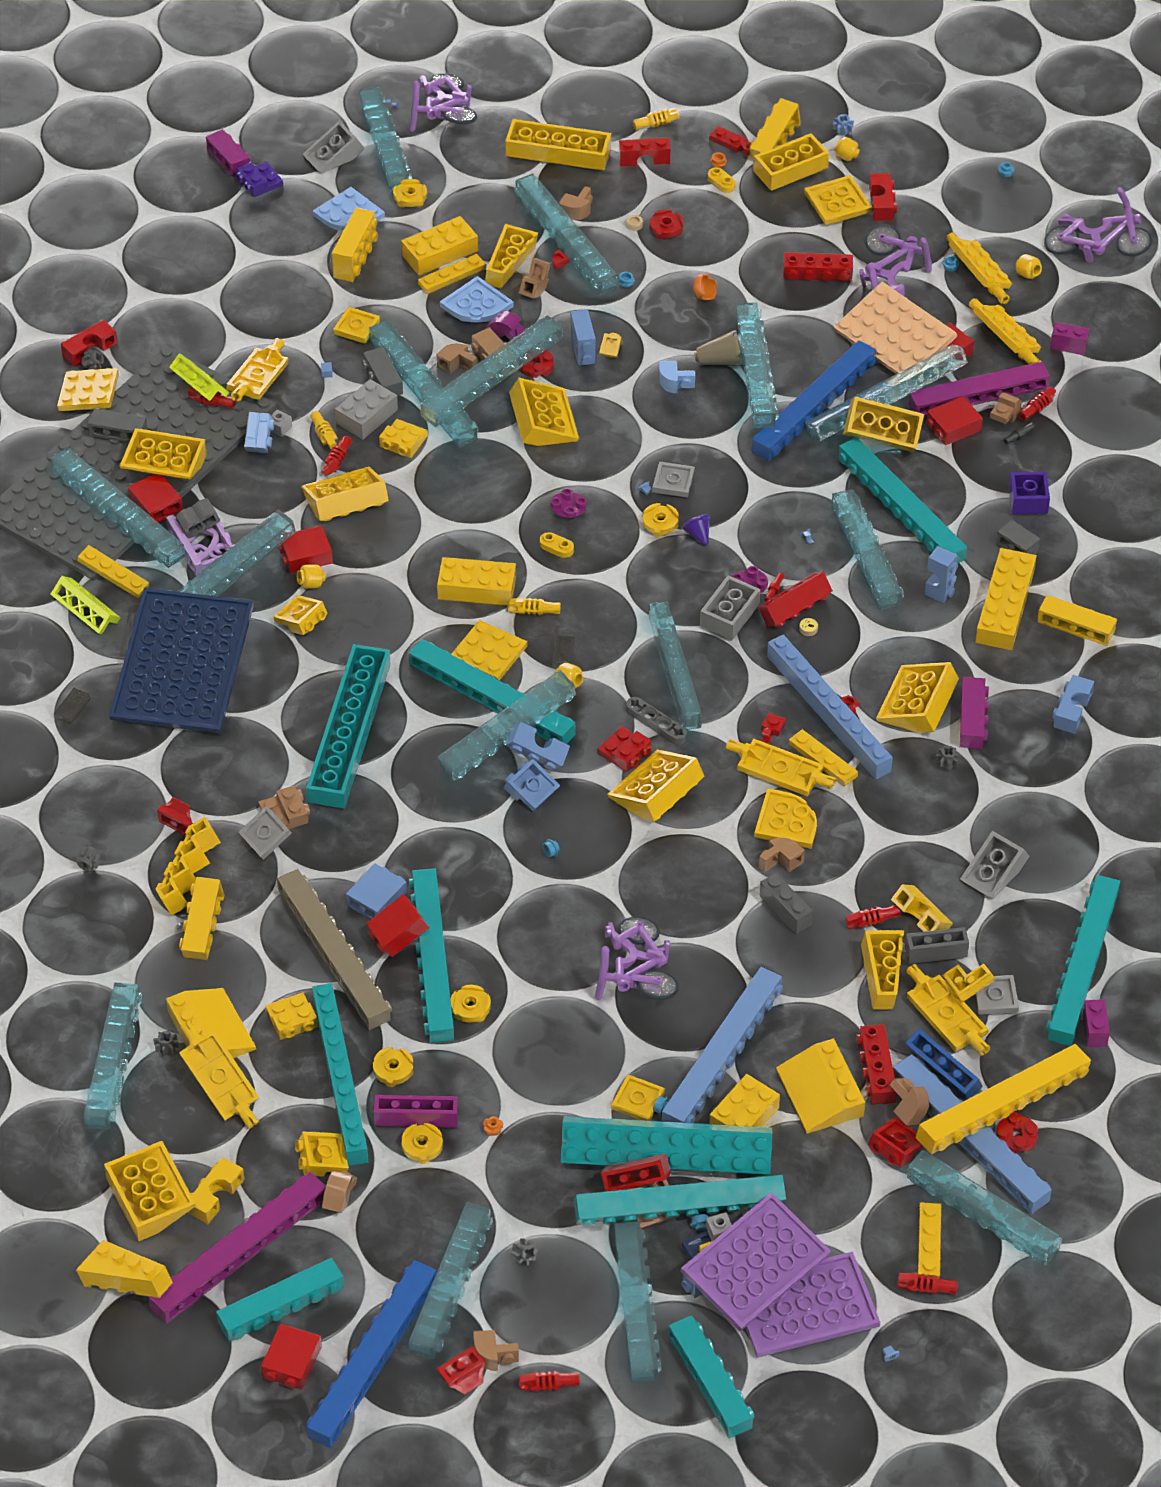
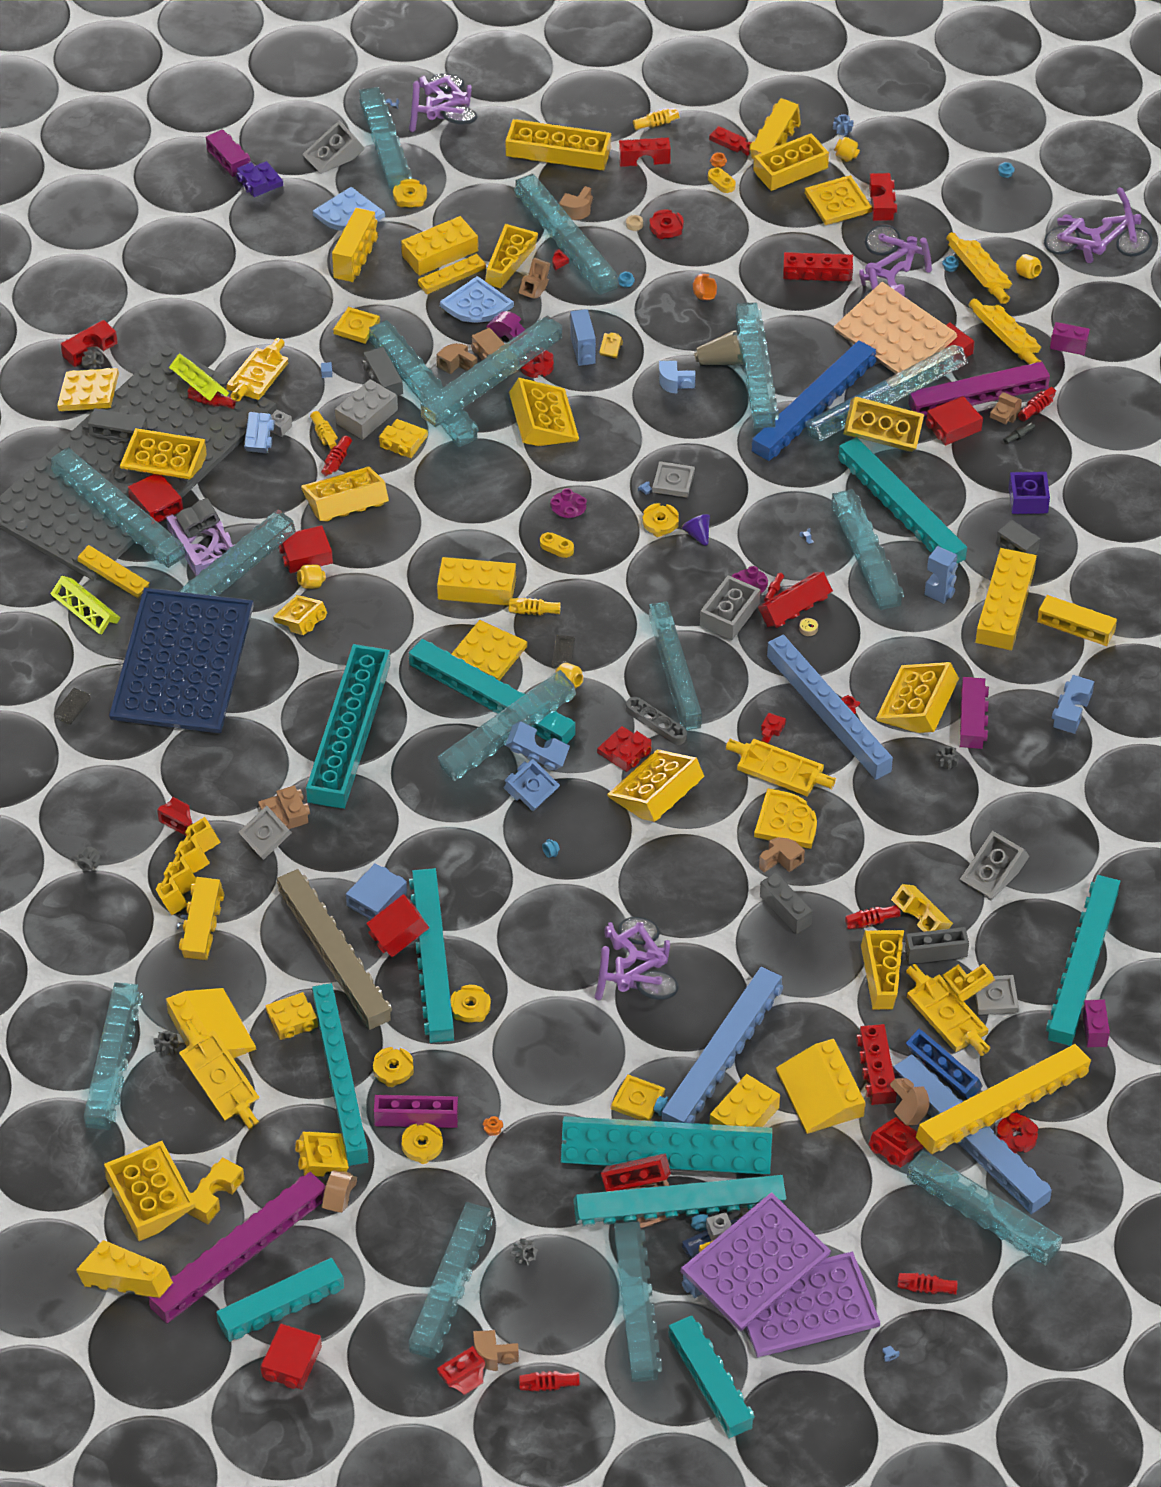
blue brick [306,1260,437,1449] -> none
yellow plate [789,729,858,787] -> none
yellow plate [918,1203,941,1279] -> none

